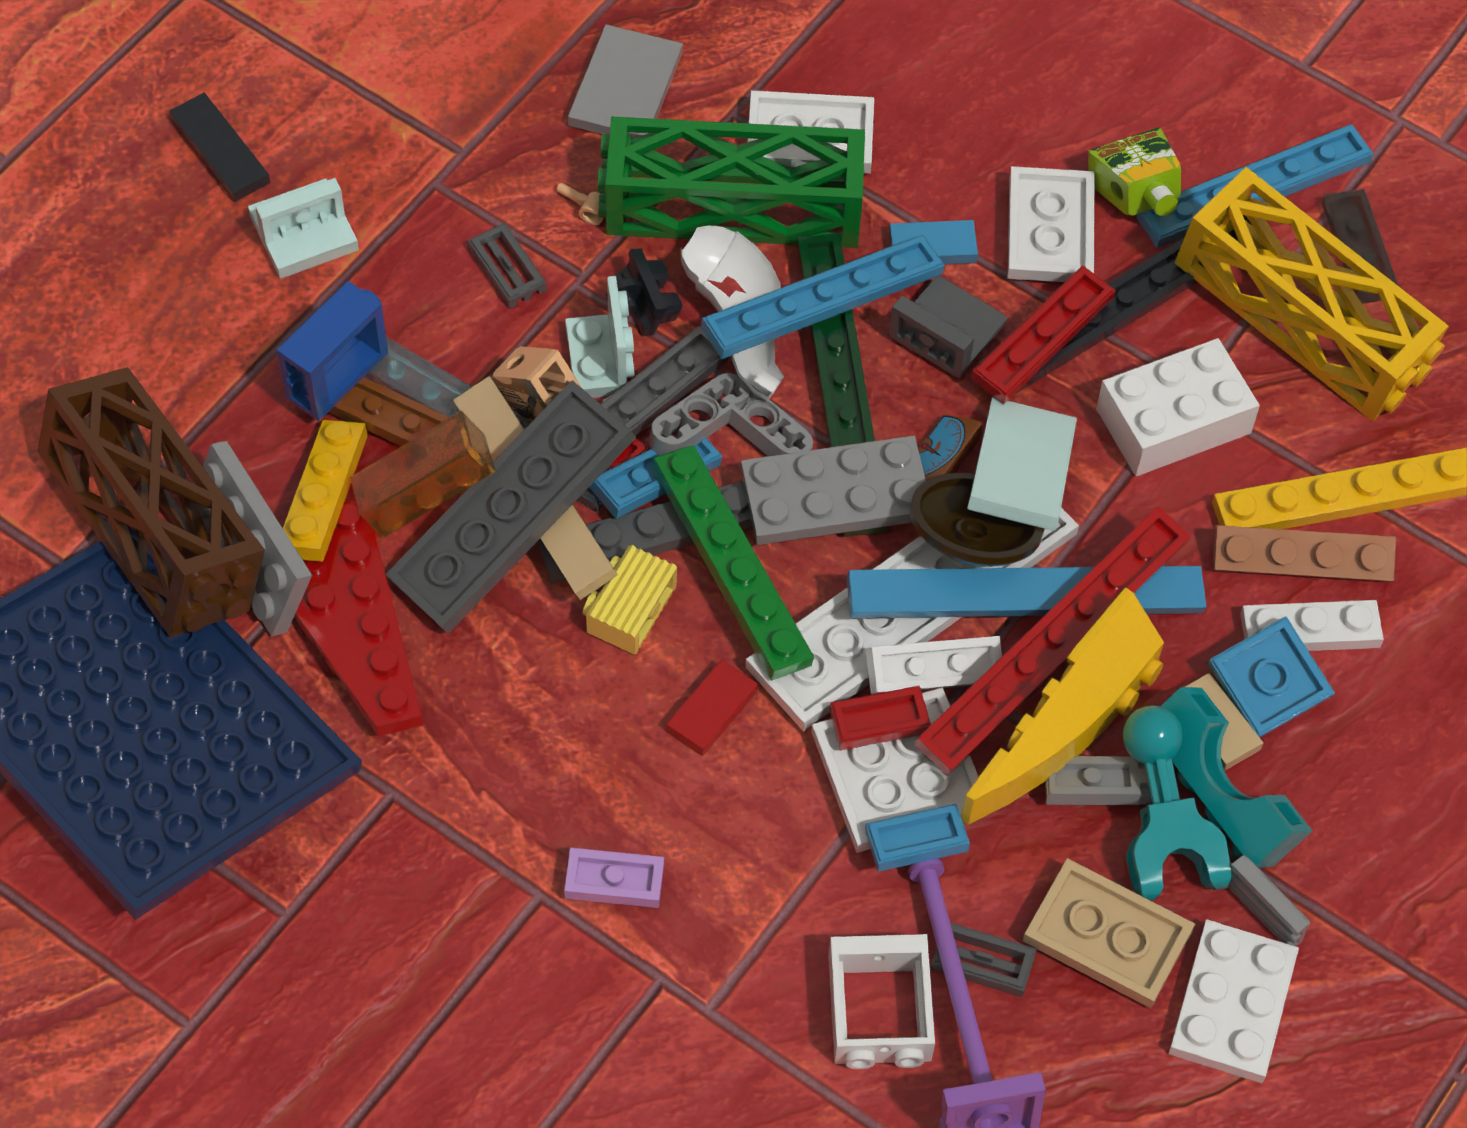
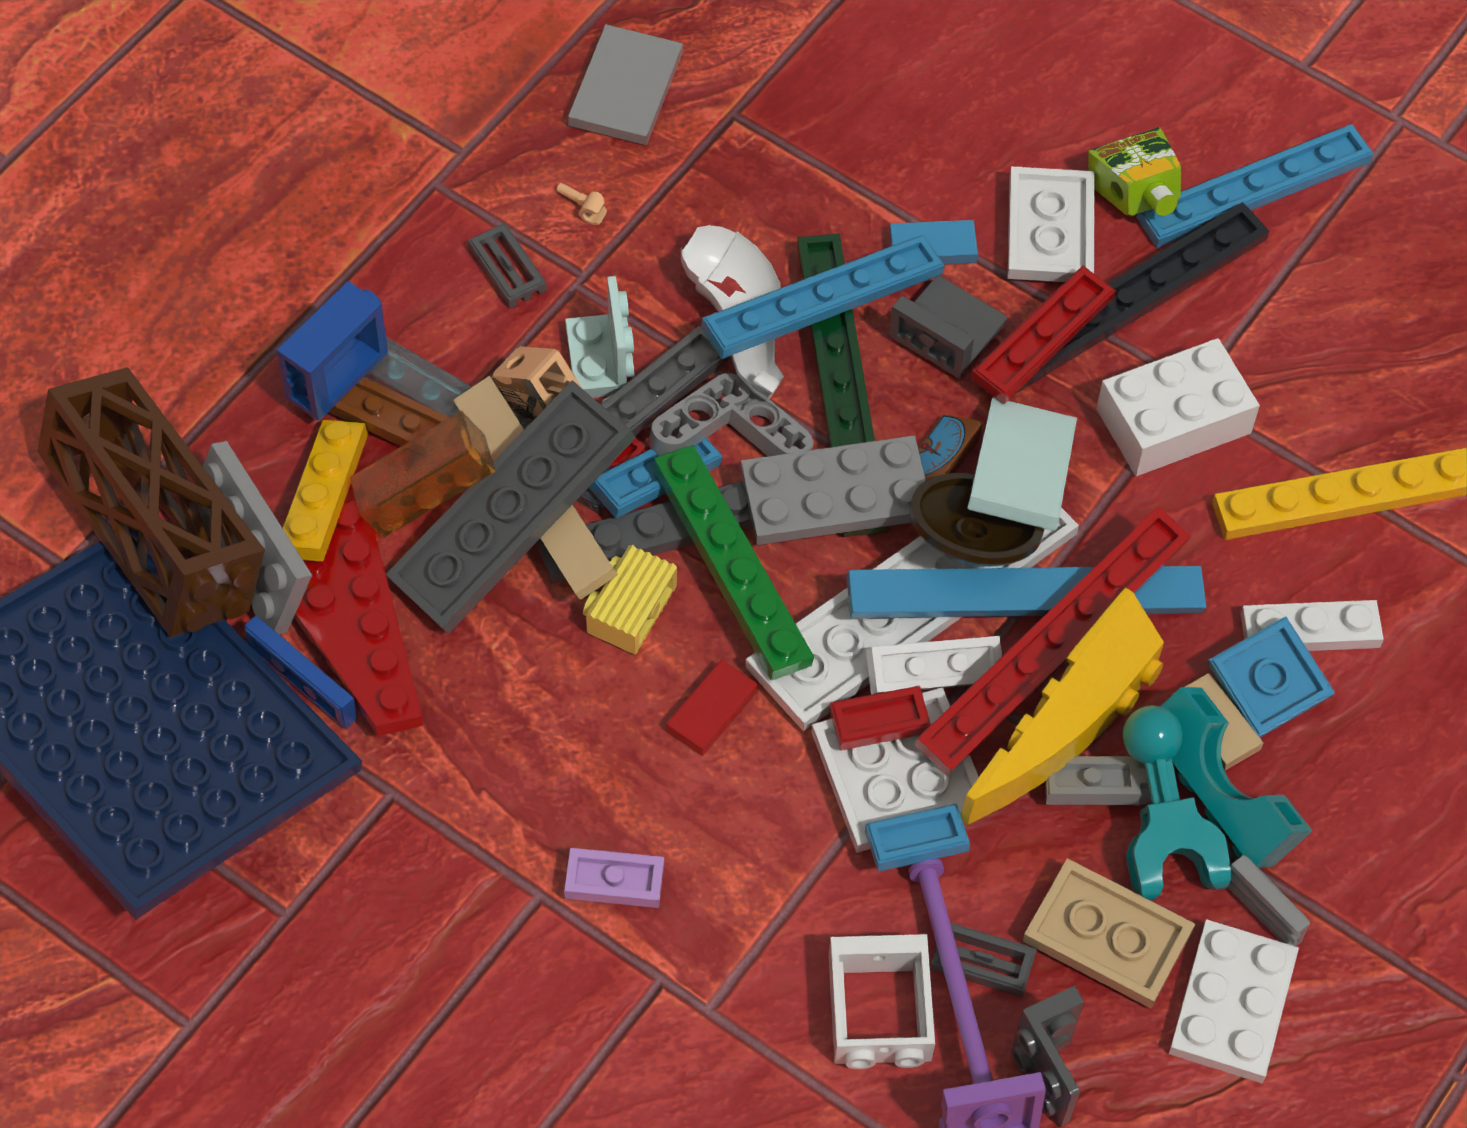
black tile [169,92,271,202] -> none
light aqua bracket [248,178,359,279] -> none
green piece [598,116,865,248] -> none
black hips [606,248,682,336] -> none
white plate [748,90,874,174] -> none
yellow piece [1174,167,1449,422] -> none
nougat plate [1212,525,1396,582] -> none
clear smoke tile [1322,189,1399,304] -> none
none -> blue tile [245,616,357,729]
none -> dark grey bracket [1011,985,1084,1127]

